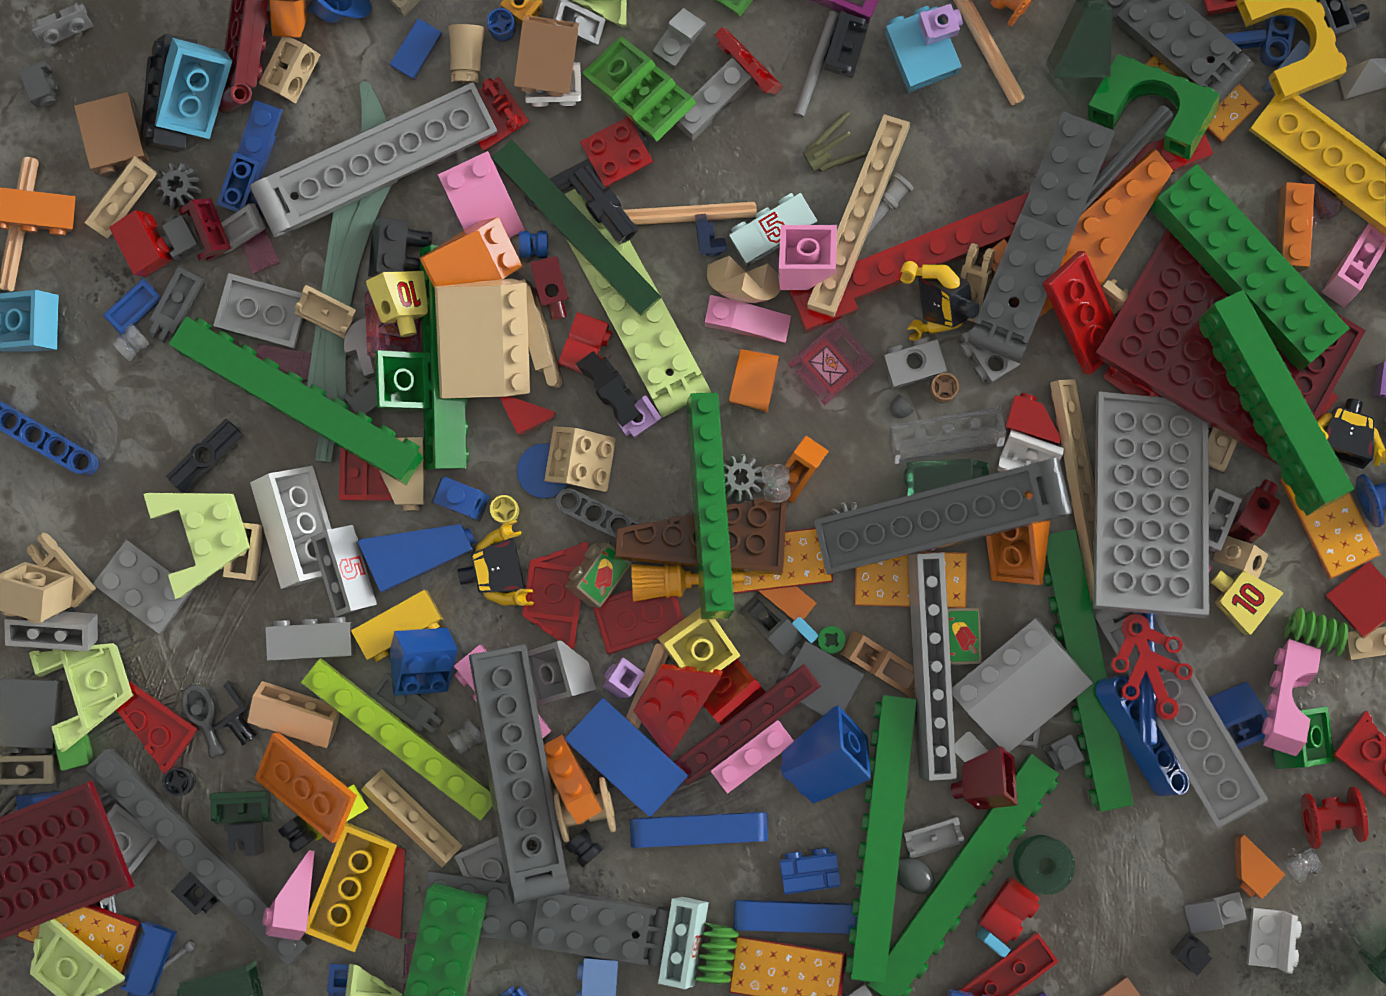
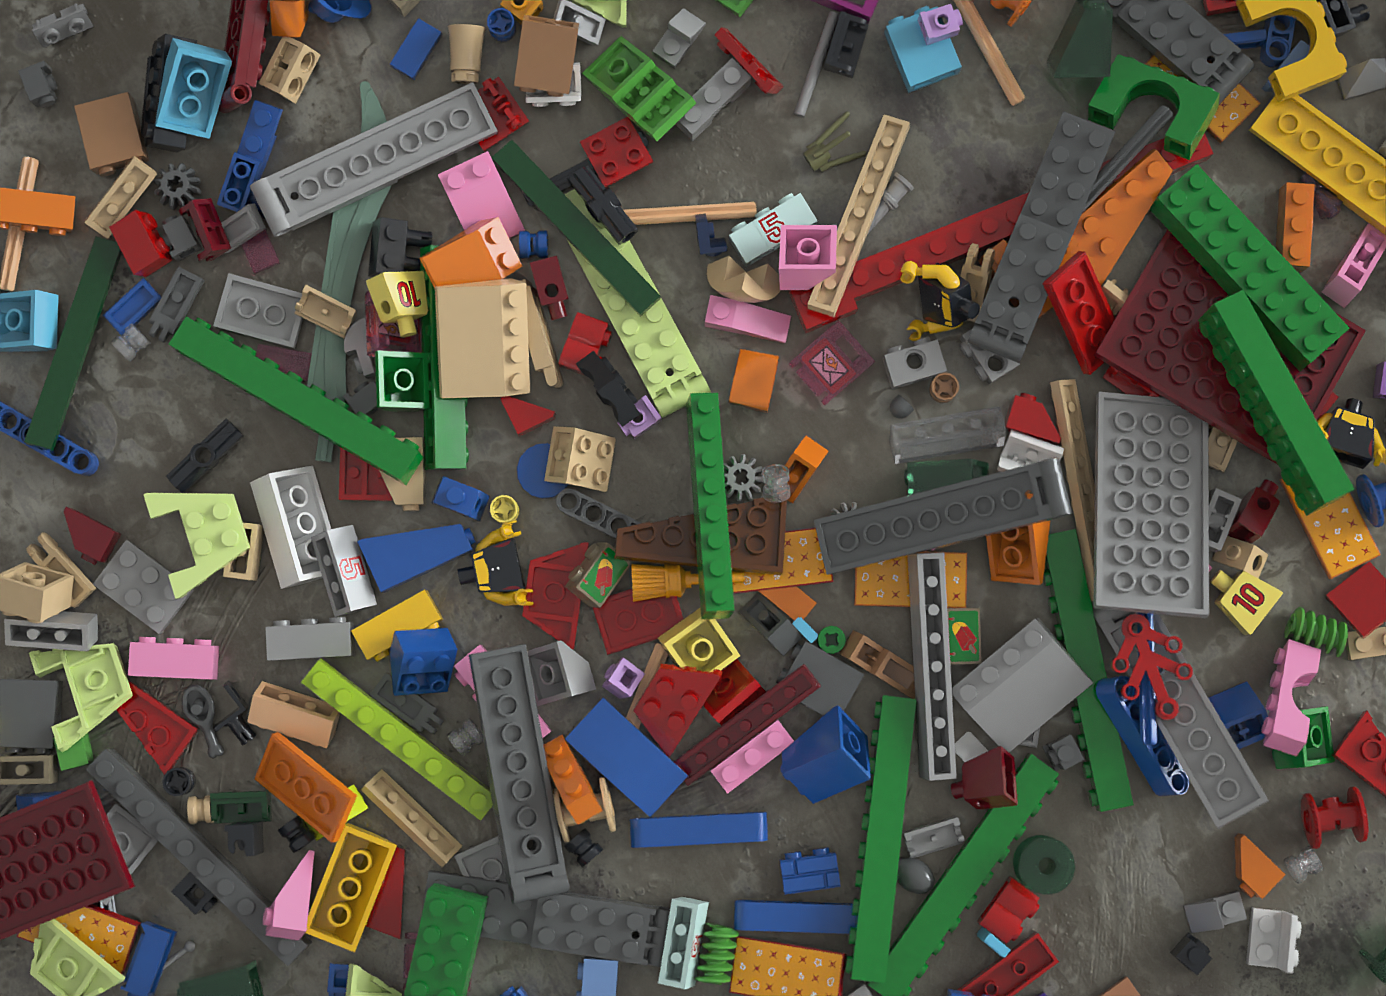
none -> dark green tile [24,236,122,452]
none -> dark red slope [63,507,122,565]
none -> bright pink brick [128,637,219,680]
none -> tan wheel [187,795,214,824]

